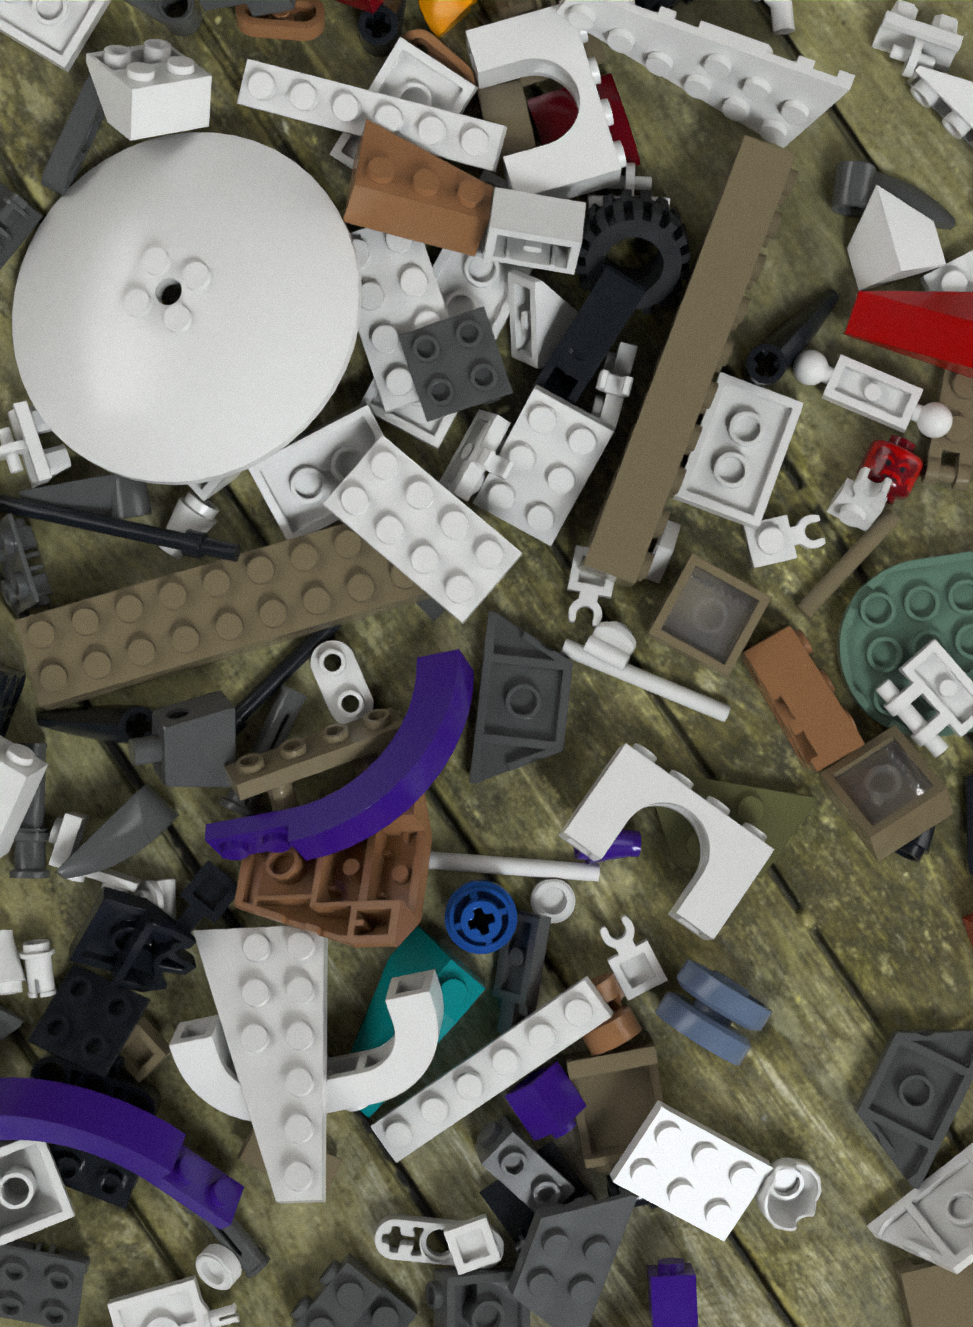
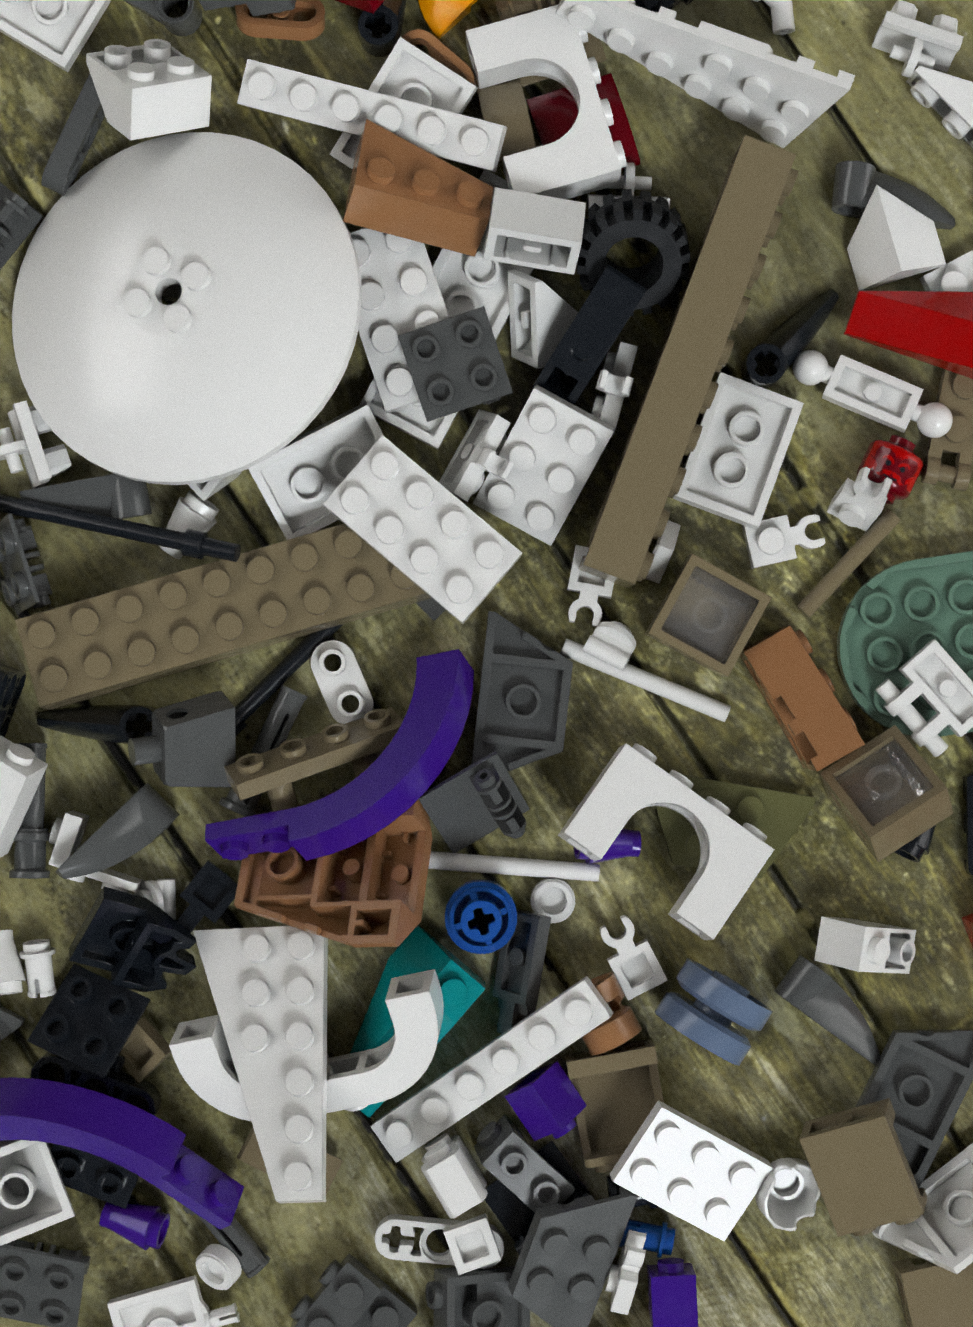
none -> dark purple cone [99,1202,170,1250]
none -> dark grey hinge [418,751,530,853]
none -> white brick [421,1133,488,1218]
none -> white plate [604,1230,647,1315]
none -> blue pin [619,1219,676,1258]
none -> dark grey piece [774,955,880,1066]
none -> dark tan panel [799,1098,927,1237]
none -> white slope [814,916,916,974]

